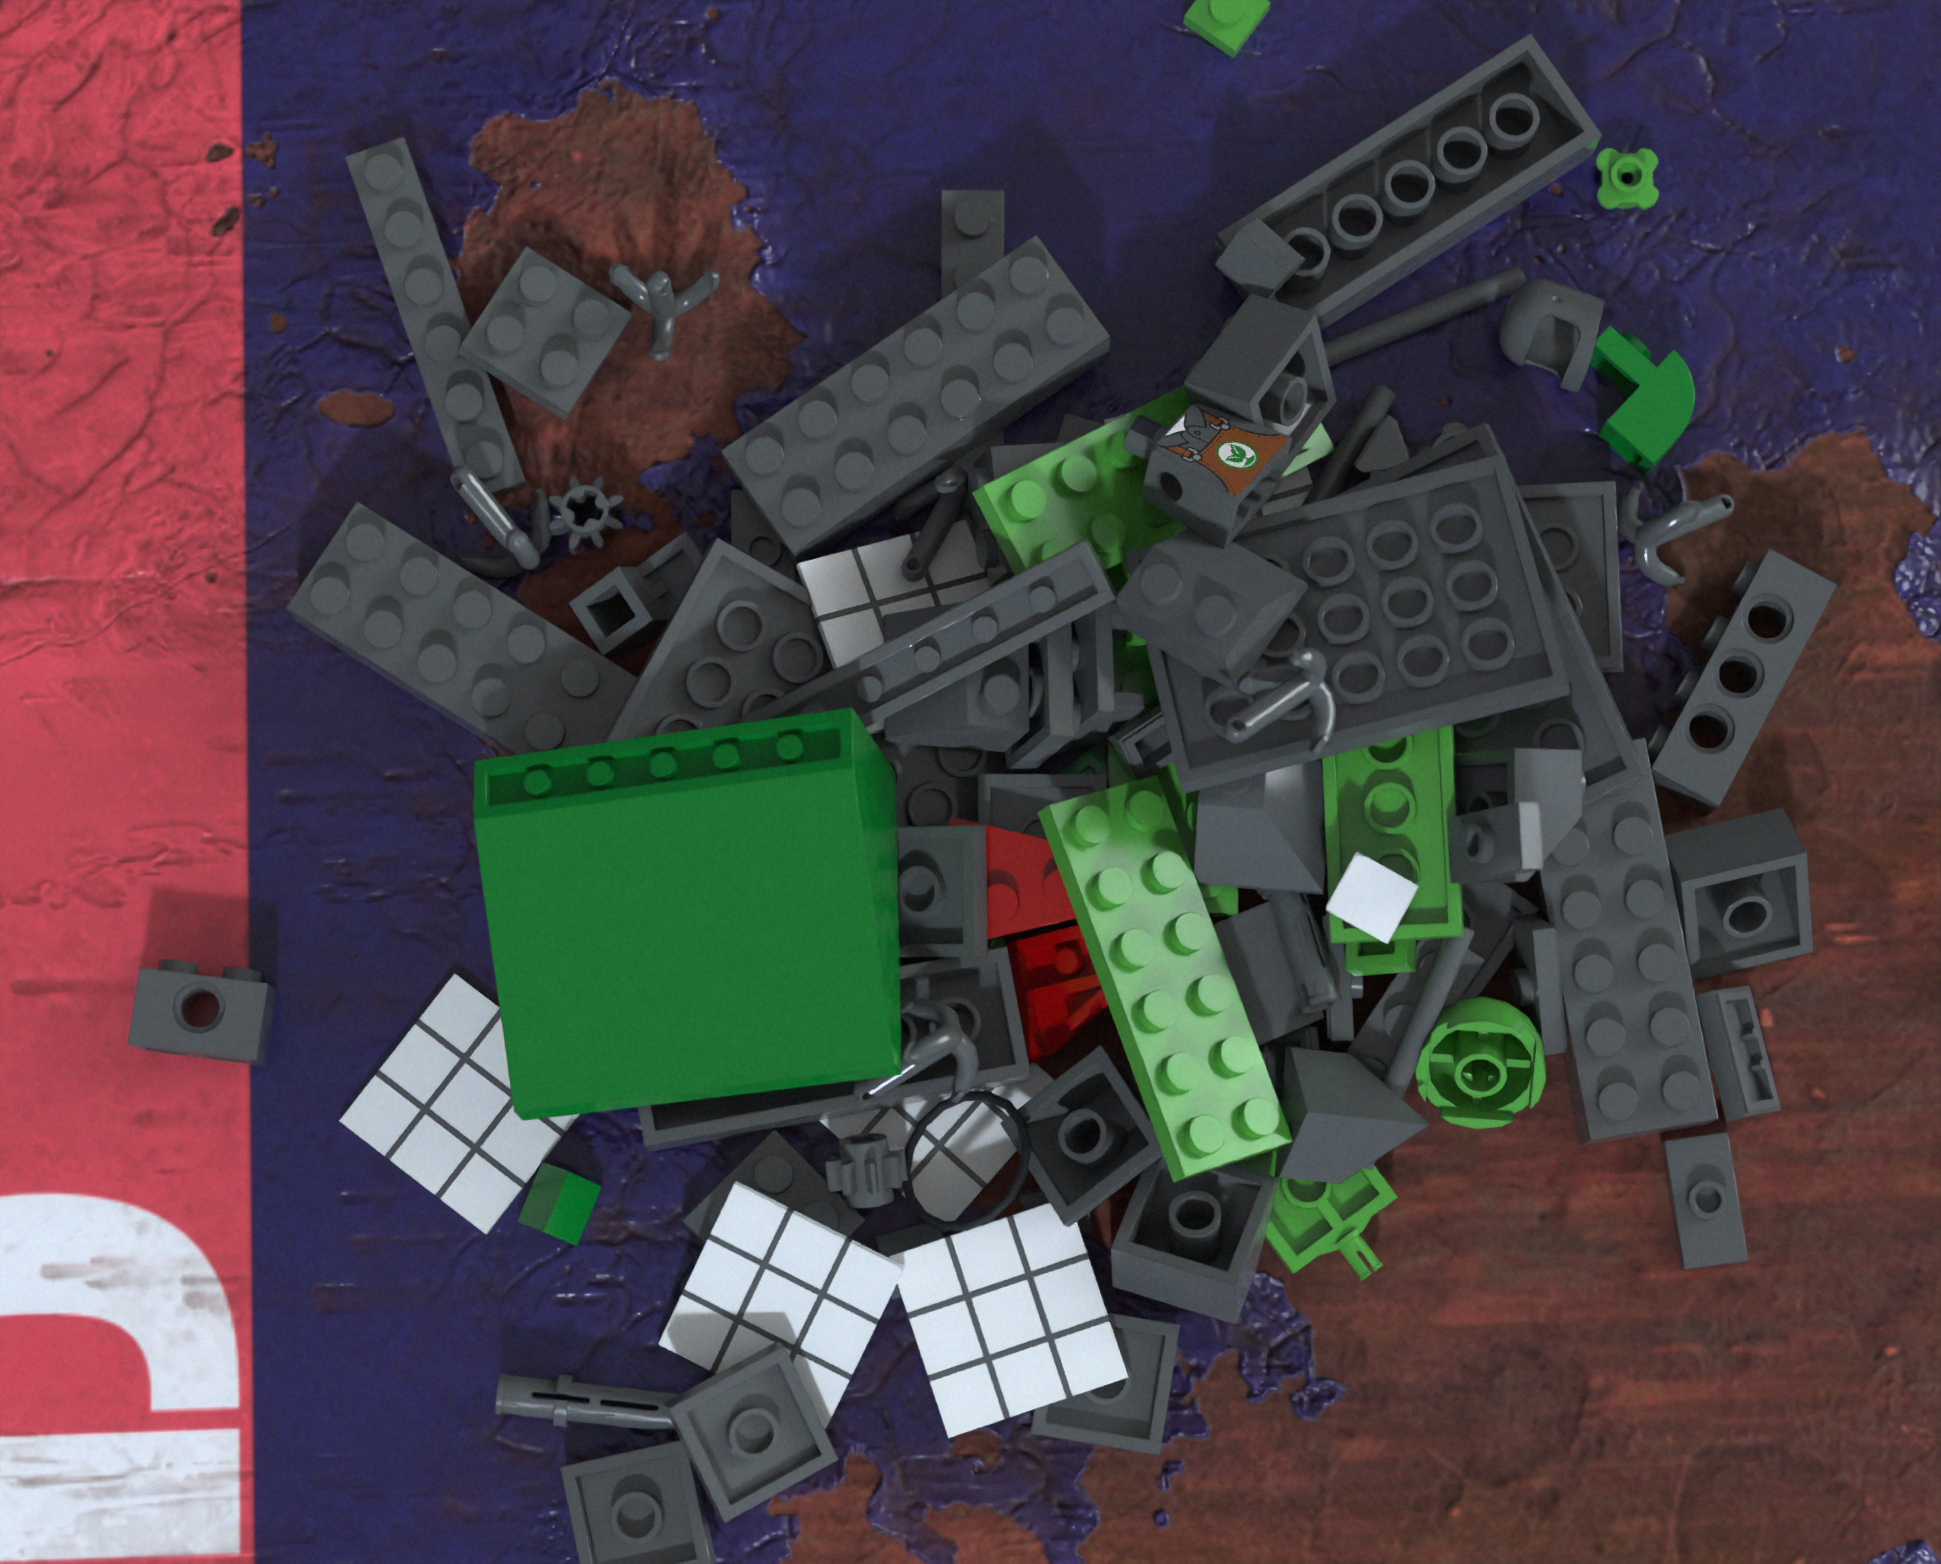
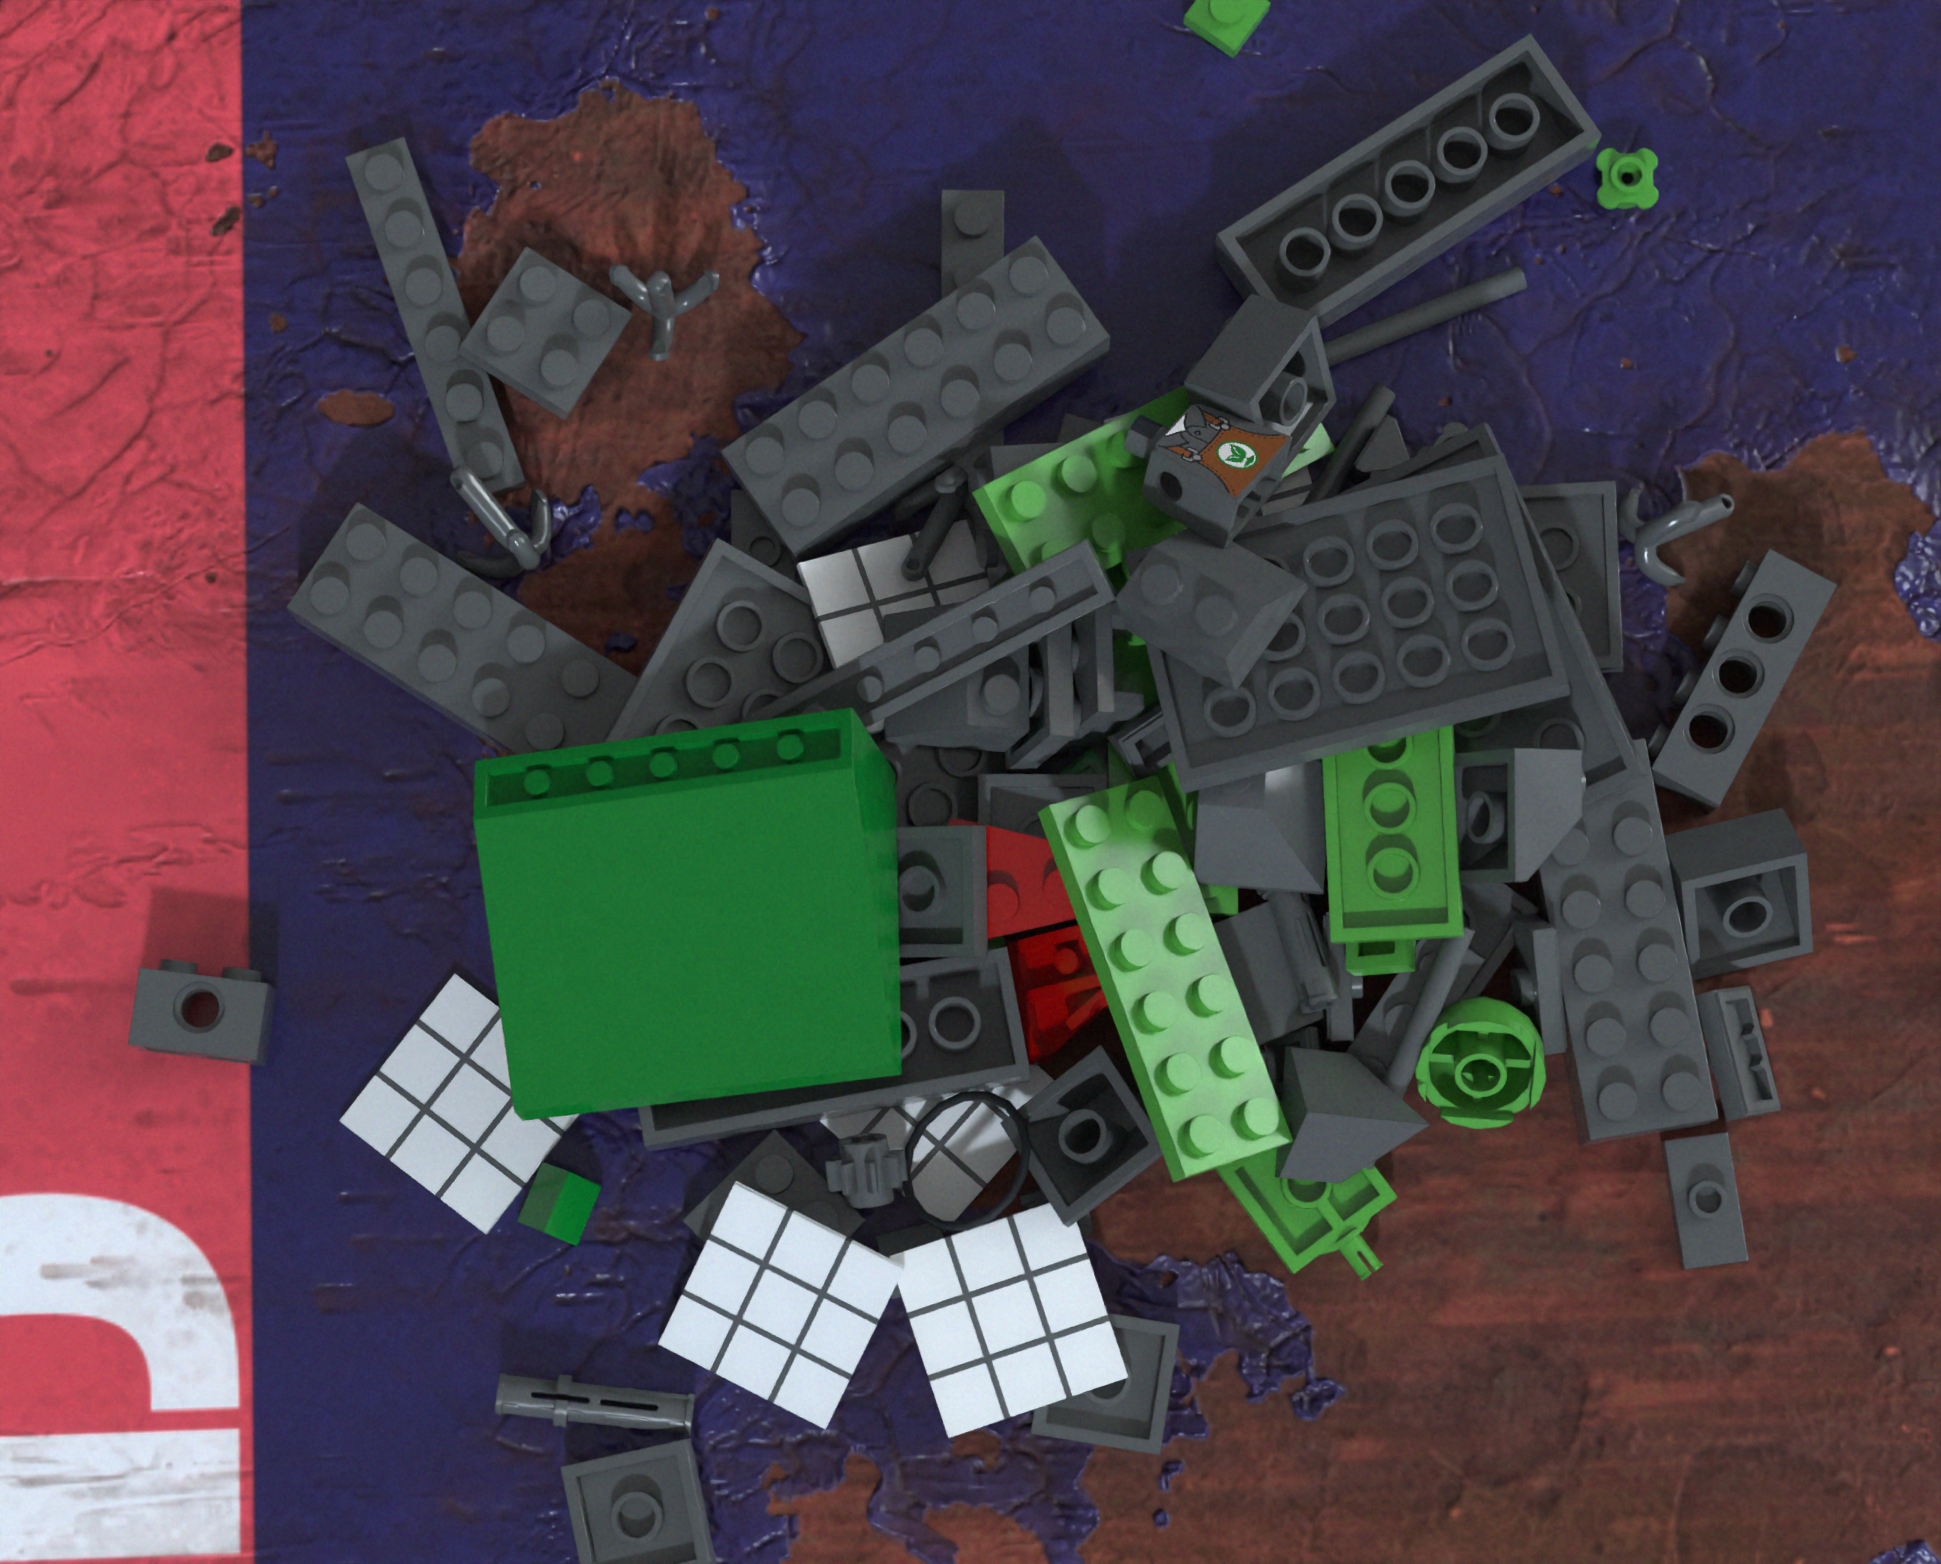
dark grey gear [549,476,625,555] -> none
dark grey brick [569,531,706,656] -> none
dark grey plate [663,1341,839,1523] -> none
dark grey piece [853,998,979,1103] -> none
dark grey slope [1111,1156,1278,1325] -> none
dark grey slope [1215,218,1305,299] -> none
dark grey piece [1223,648,1336,756] -> none
white slope [1326,852,1419,944] -> none
dark grey plate [1447,802,1543,884] -> none
dark grey helmet [1498,279,1605,393] -> none
green brick [1590,326,1695,478] -> none

